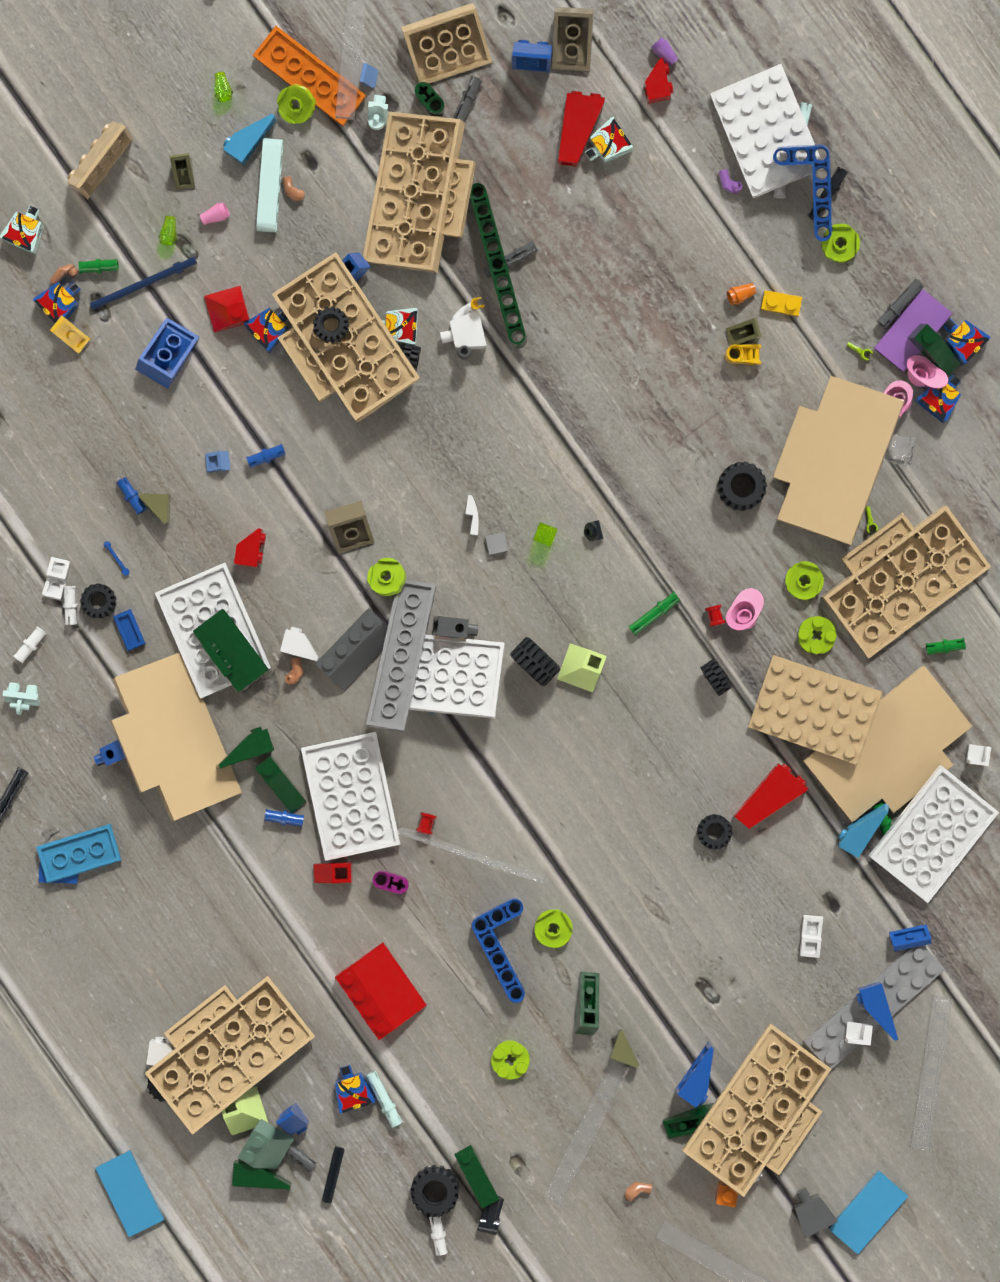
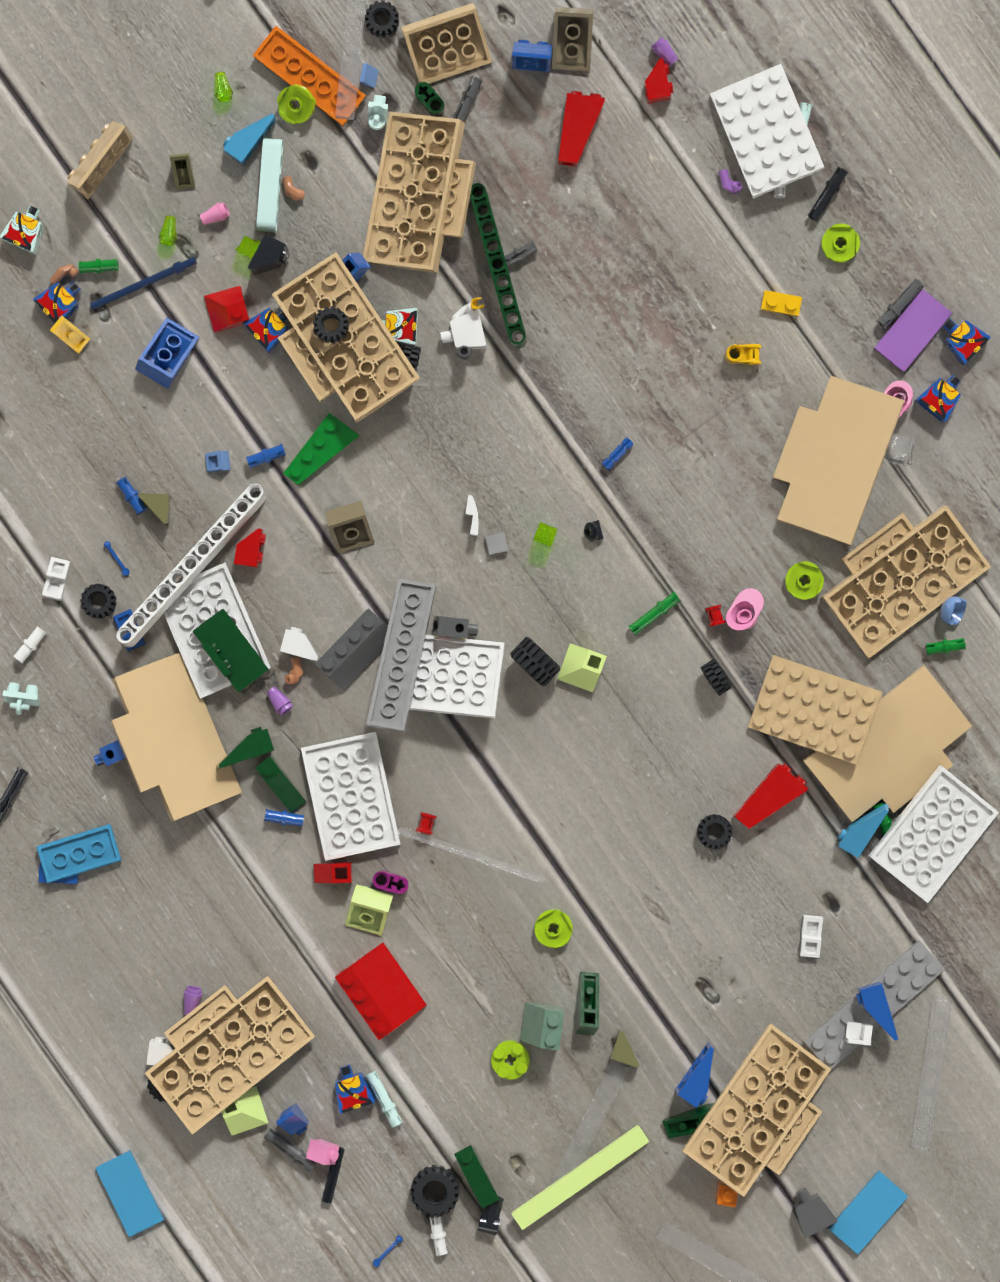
white pin [62,586,78,625] -> none
dark green slope [232,1158,292,1190] -> none
sand green slope [238,1119,294,1169] -> none
lime plate [367,558,406,596] -> none
blue beam [472,898,525,1003] -> none
torso [585,117,633,163] -> none
nougat arm [625,1182,652,1201] -> none
black tyre [717,461,767,511] -> none
orange cone [726,283,756,305] -> none
olive slope [726,318,761,346] -> none
blue beam [773,144,832,241] -> none
lime plate [798,616,837,654] -> none
lime hand [846,342,873,361] -> none
lime hand [865,506,878,533] -> none
blue plate [889,924,932,951] -> none
dark green slope [907,324,961,377] -> none
bright pink piece [907,355,948,388] -> none
white panel [966,744,991,766] -> none
none -> white beam [116,484,266,647]
none -> medium lavender cone [184,986,203,1015]
none -> clear neon green panel [235,236,261,260]
none -> black slope [247,233,290,275]
none -> medium lavender cone [266,687,293,716]
none -> green wing [283,413,360,485]
none -> bright pink brick [306,1139,340,1165]
none -> yellowish green slope [345,884,393,936]
none -> black tyre [364,0,399,38]
none -> blue hinge [373,1235,403,1267]
none -> yellowish green tile [511,1125,649,1230]
none -> sand green slope [520,1002,564,1051]
none -> blue axle [602,438,633,470]
none -> medium blue hair [940,596,967,625]

